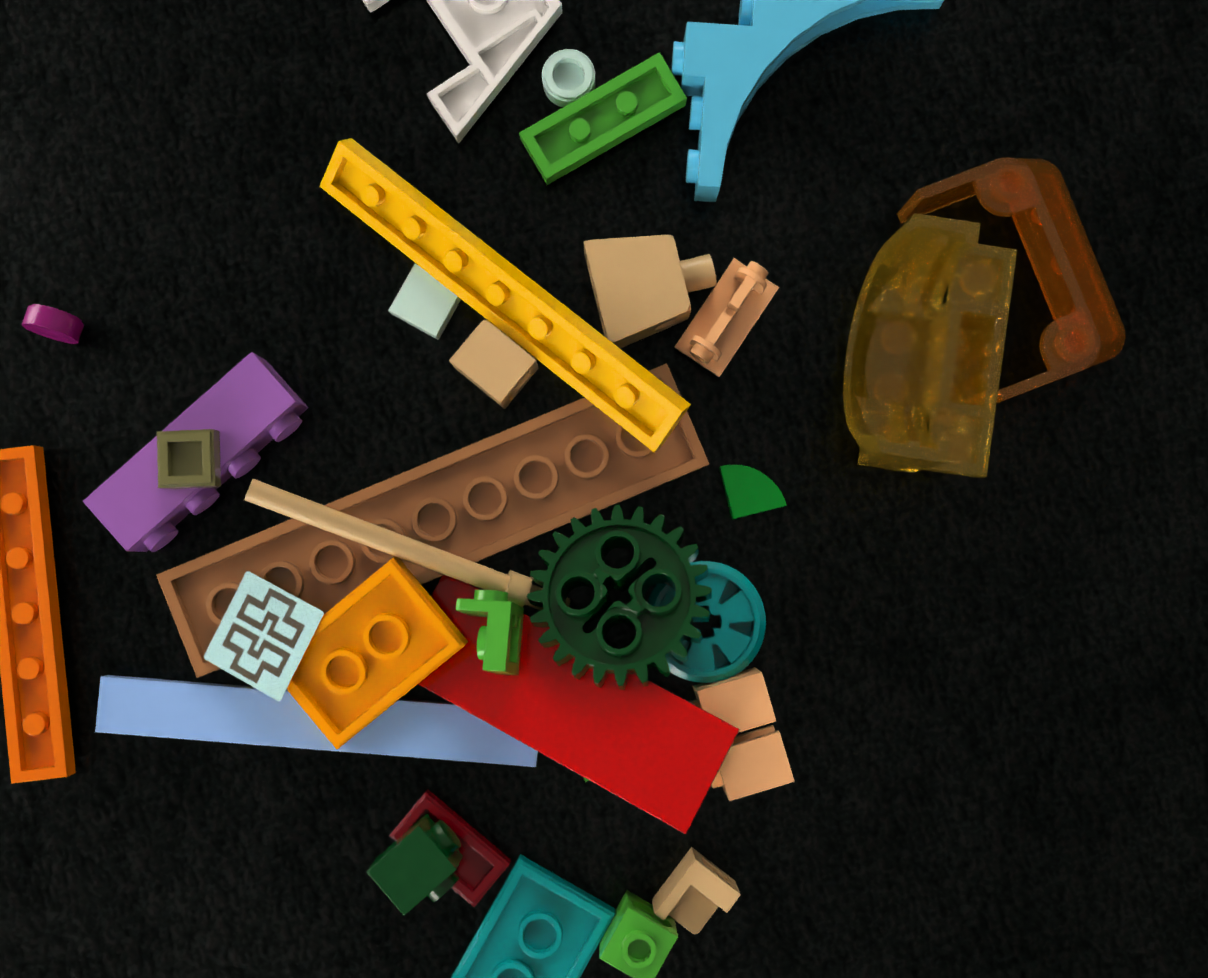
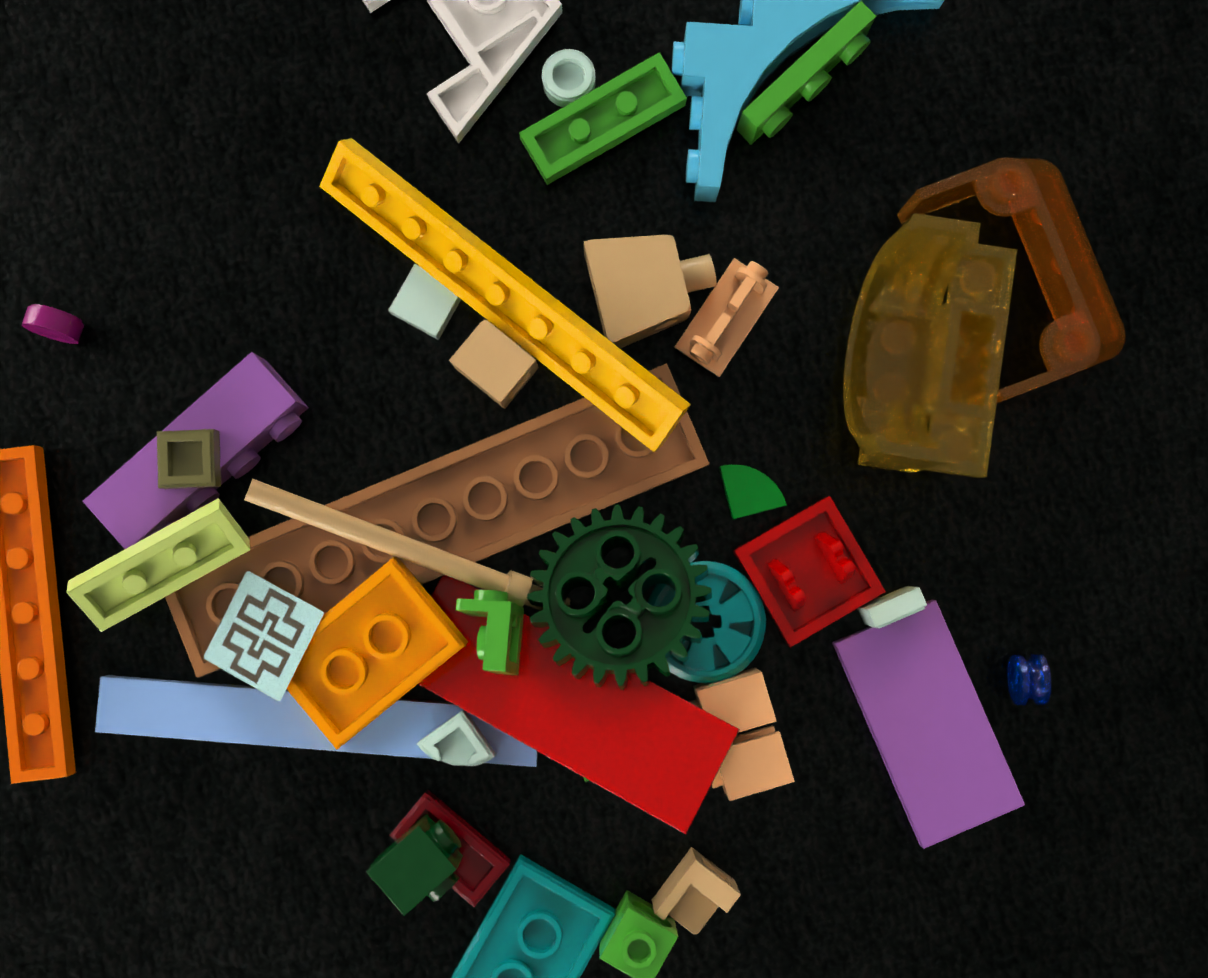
none -> yellowish green plate [66,498,250,632]
none -> light aqua tile [417,710,496,766]
none -> red plate [733,496,886,647]
none -> bright green plate [736,1,876,145]
none -> medium lavender tile [832,600,1025,849]
none -> light aqua tile [857,586,927,629]
none -> clear blue bush [1007,655,1051,705]

